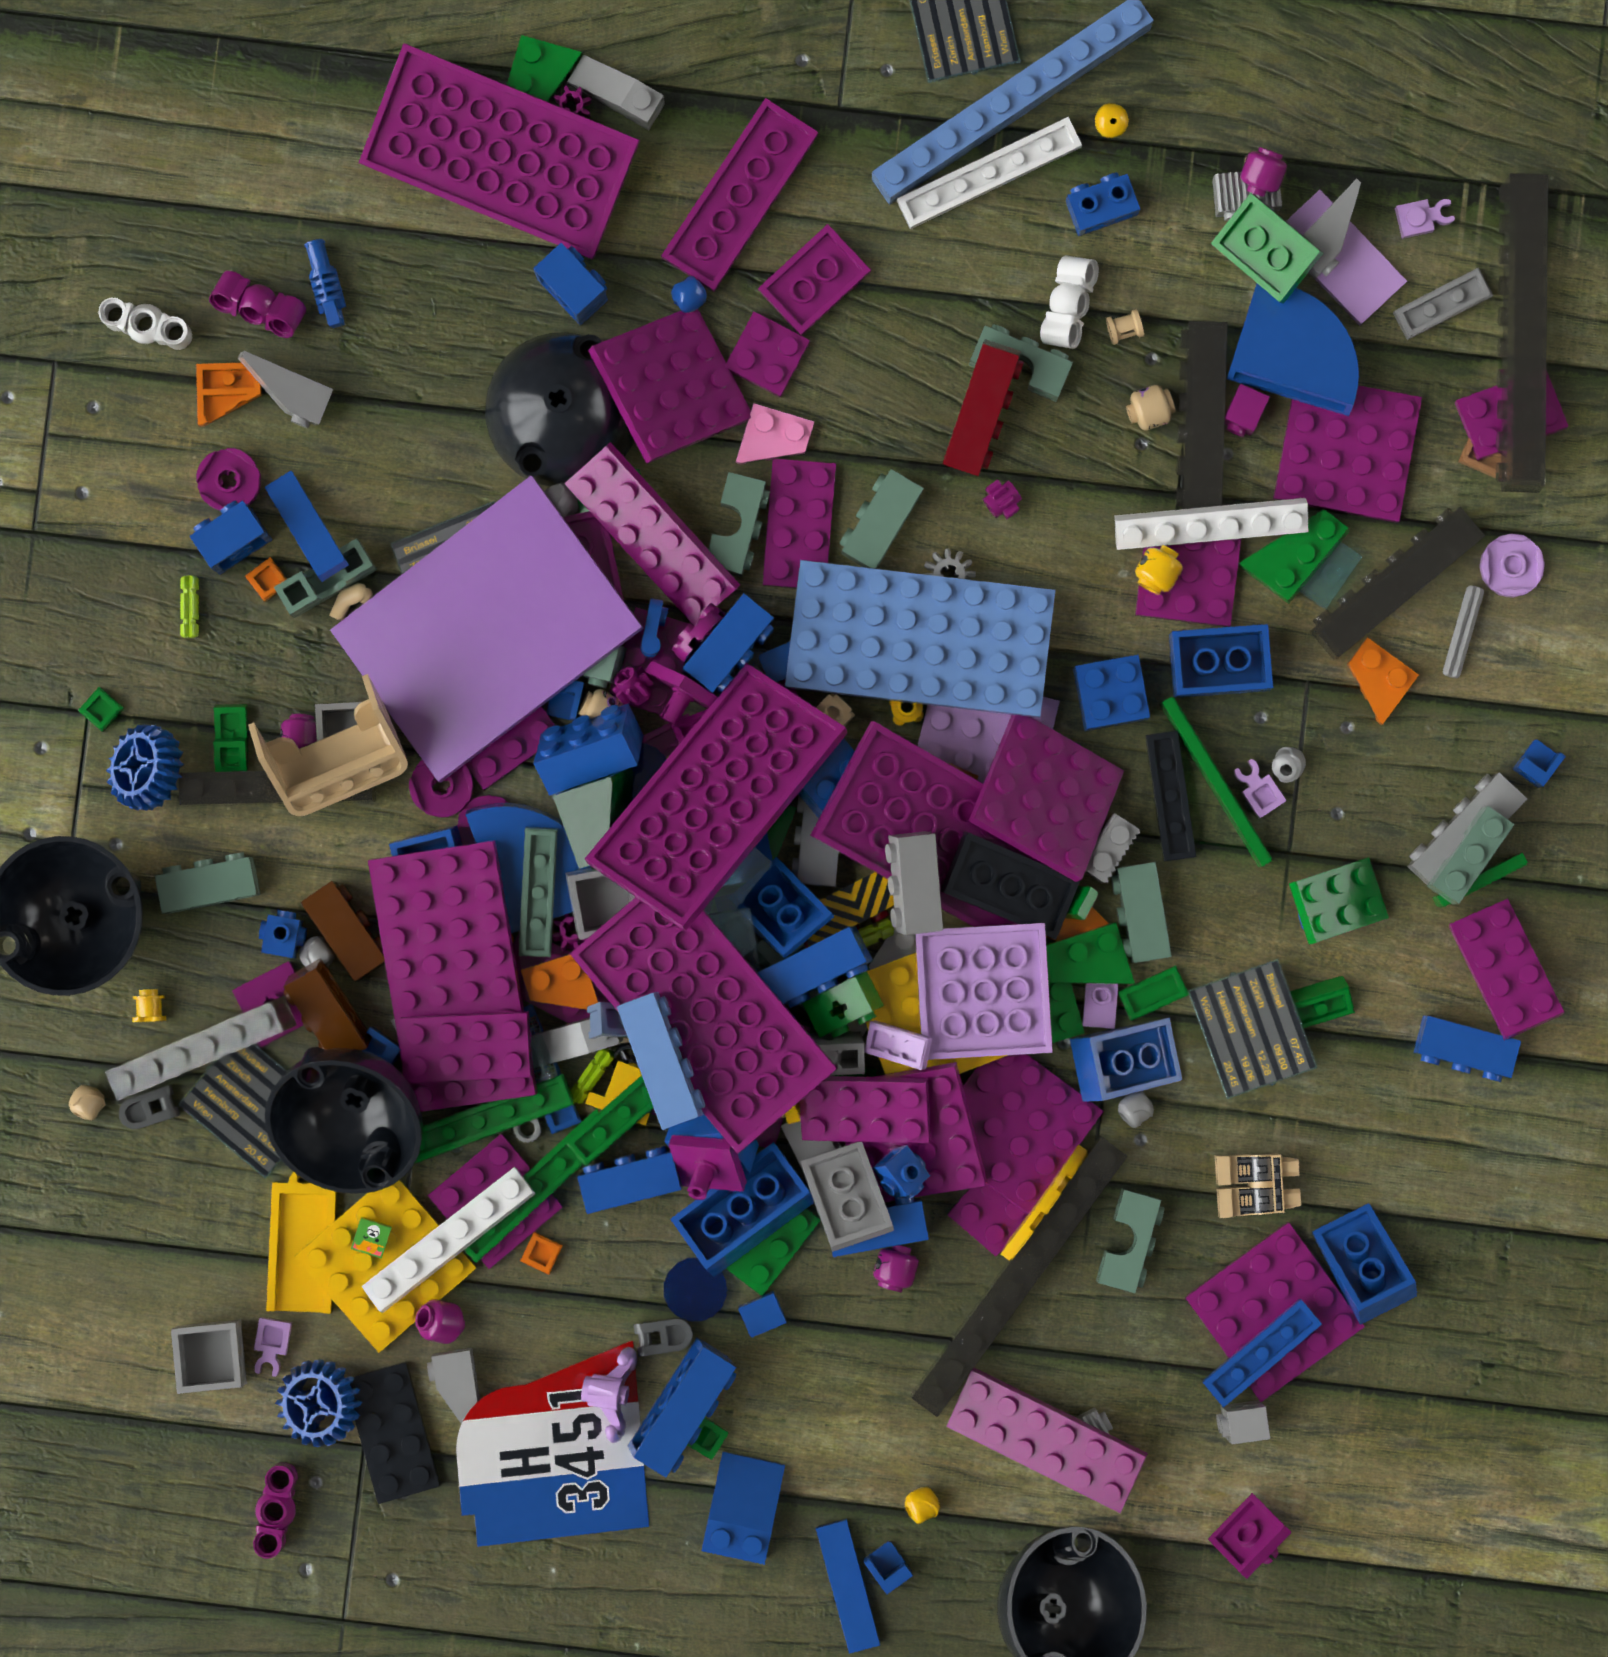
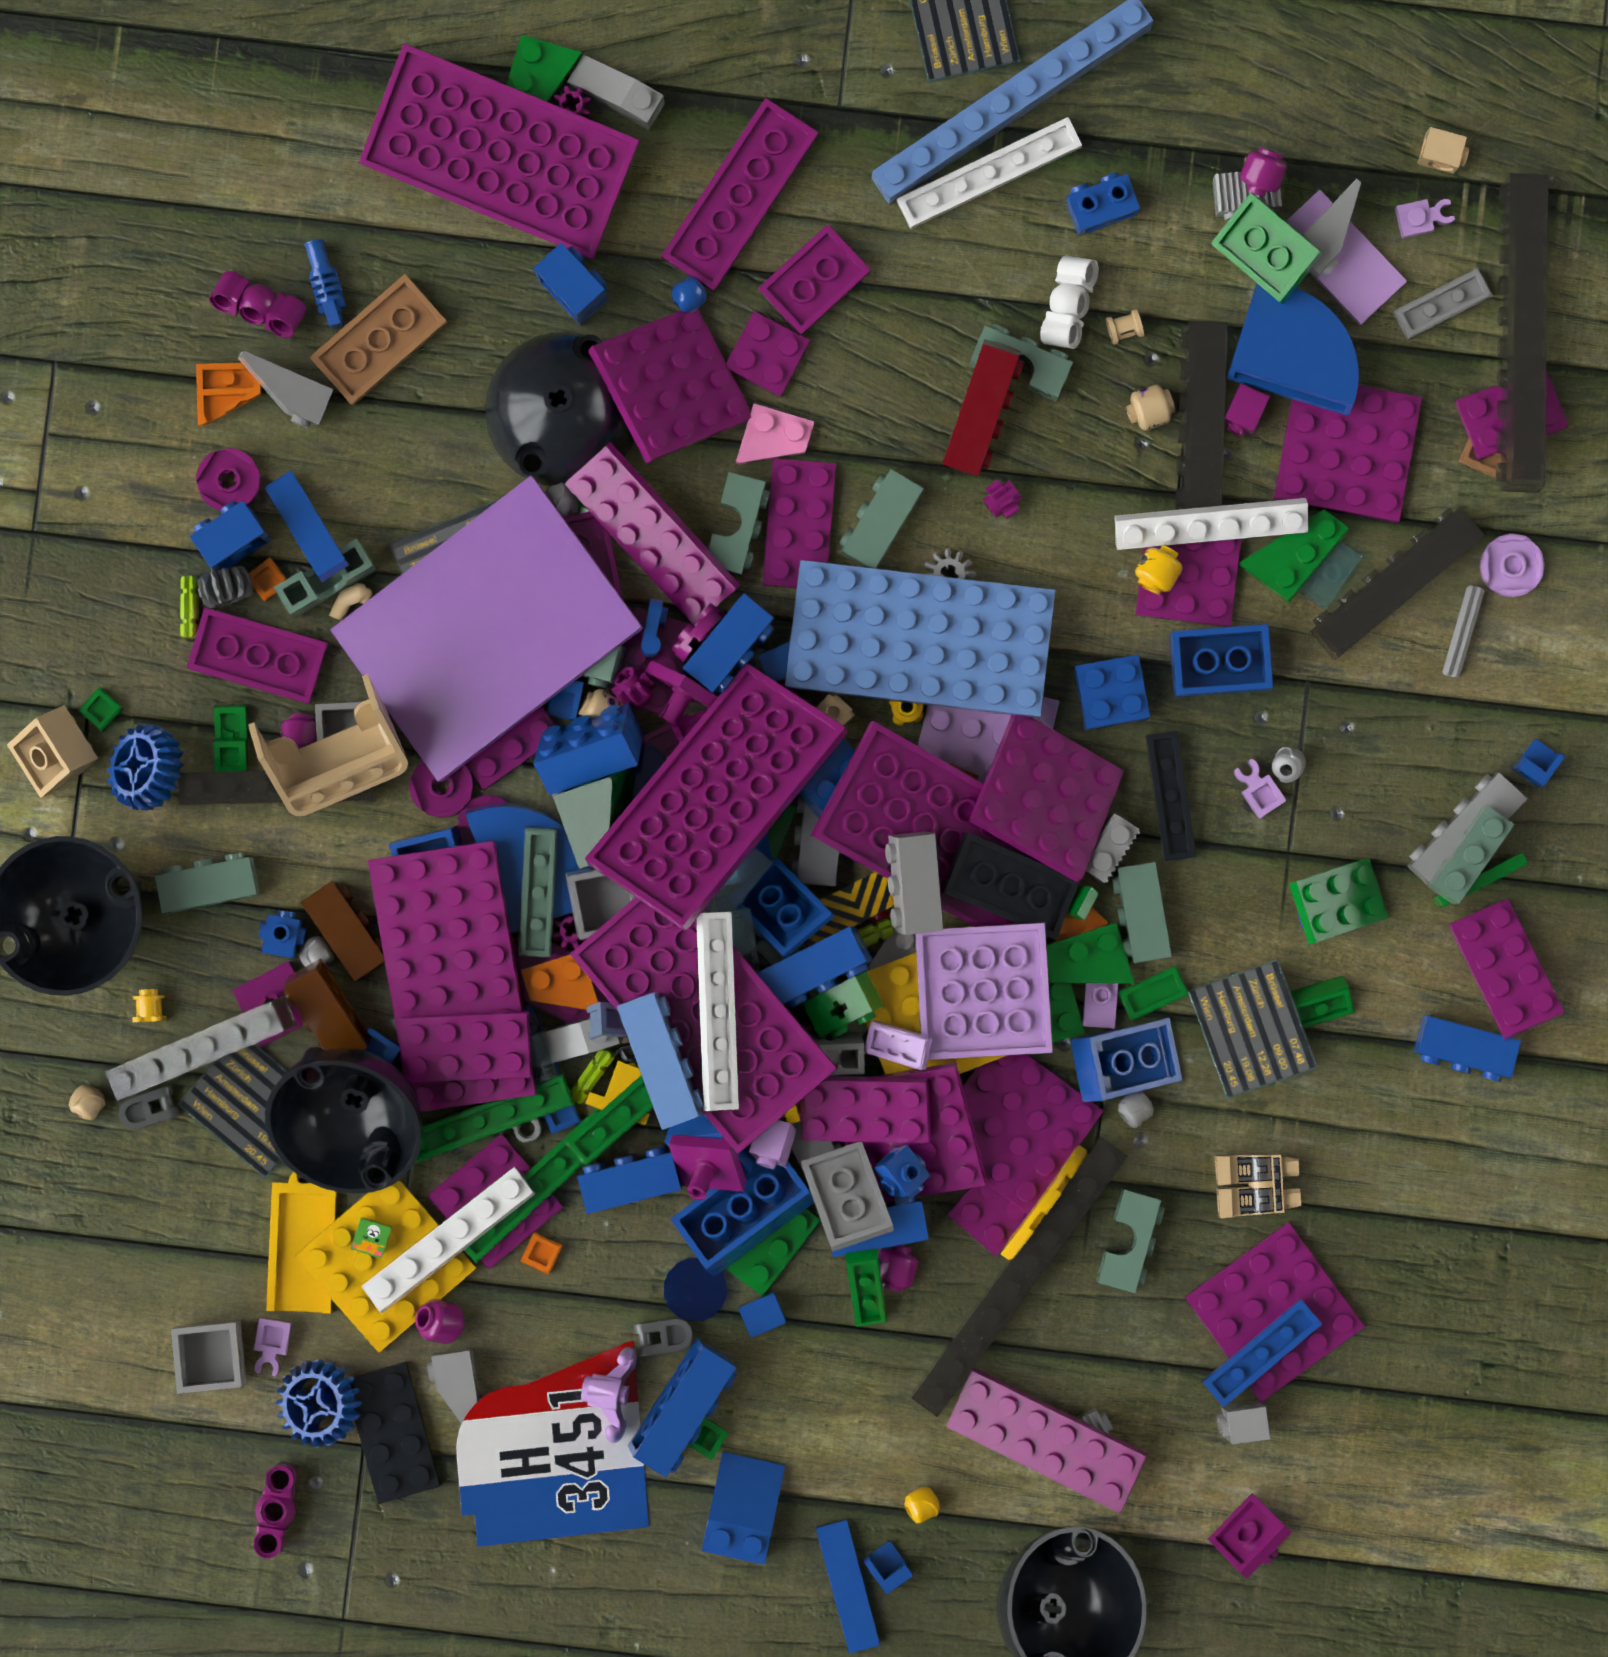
white piece [98,298,193,350] -> none
yellow piece [1095,103,1129,138] -> none
green tile [1159,697,1272,867] -> none
blue slope [1312,1203,1417,1325] -> none
orange wing [1347,637,1419,725] -> none
none -> tan slope [7,705,98,798]
none -> magenta plate [187,607,328,705]
none -> dark grey gear [197,566,253,608]
none -> medium nougat plate [309,274,448,406]
none -> white plate [696,912,739,1111]
none -> lavender brick [749,1120,797,1169]
none -> green tile [845,1249,888,1327]
none -> tan brick [1417,127,1469,174]

